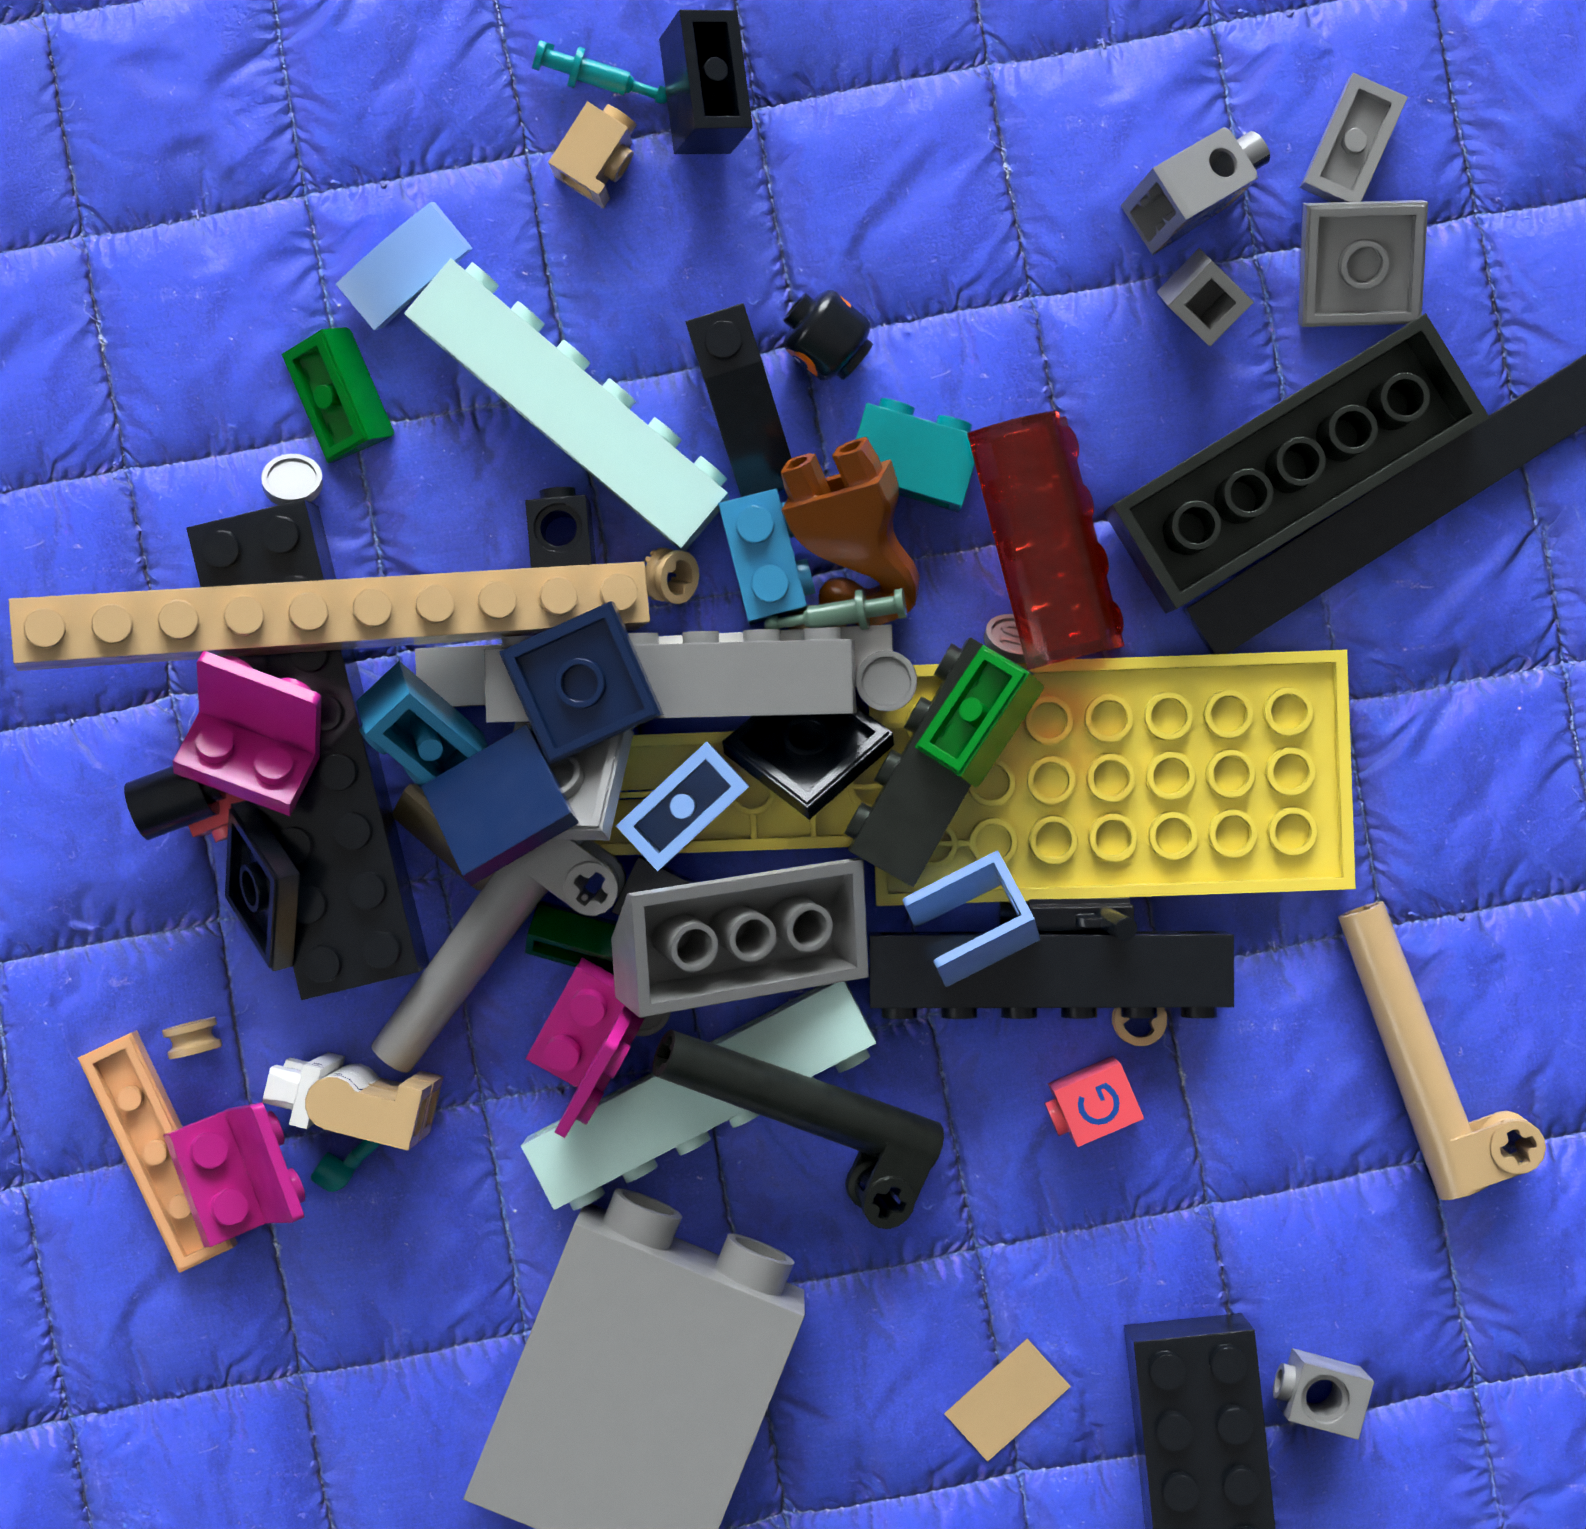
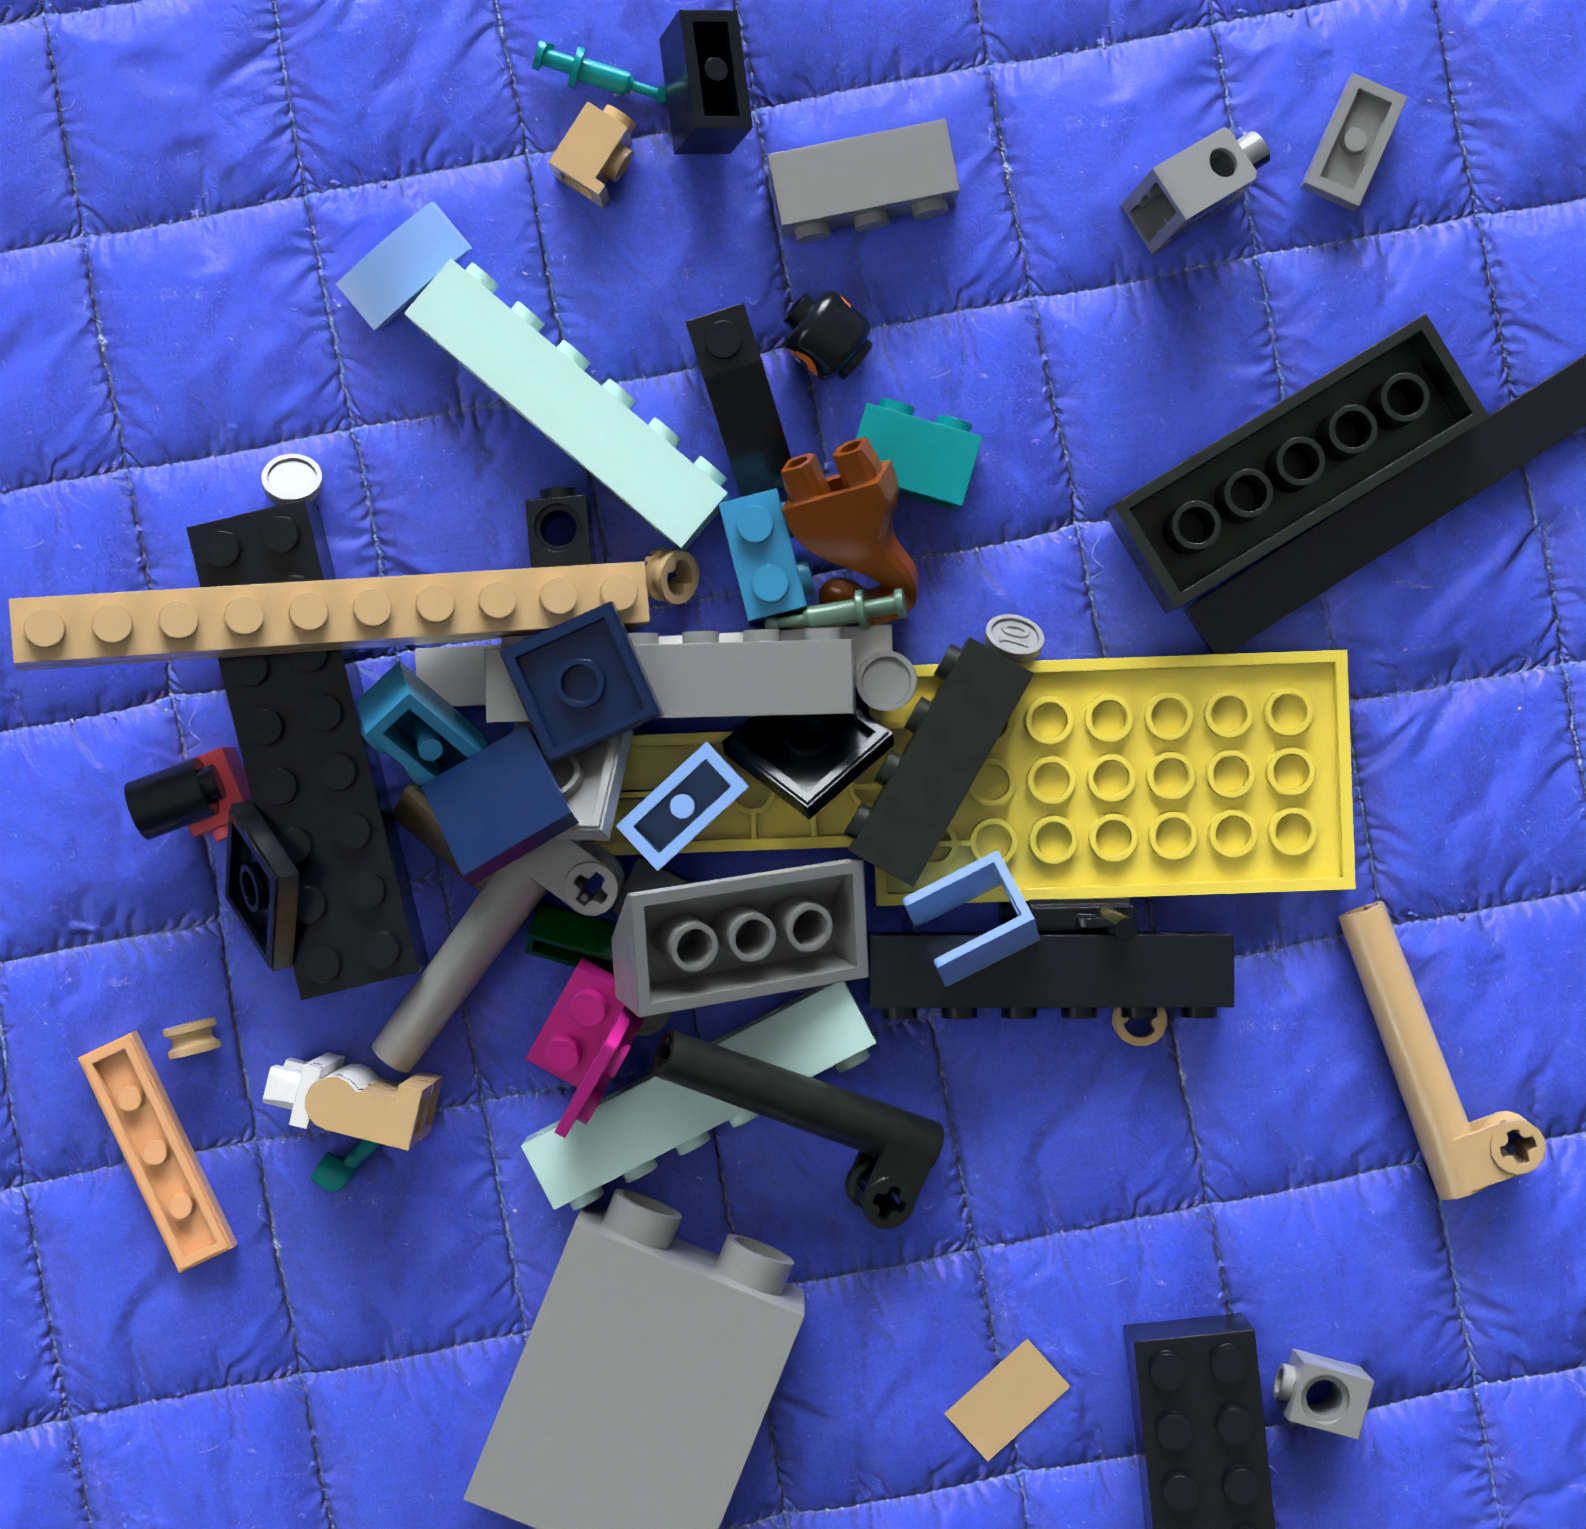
dark pink bracket [163,1102,305,1247] -> none
dark pink bracket [173,651,321,816] -> none
green slope [281,327,394,463] -> none
green slope [915,645,1044,788] -> none
clear red brick [967,411,1125,670] -> none
coral brick [1044,1056,1144,1147] -> none
light grey brick [1157,248,1254,347] -> none
light grey tile [1298,200,1428,327] -> none
none -> light grey brick [768,119,960,243]

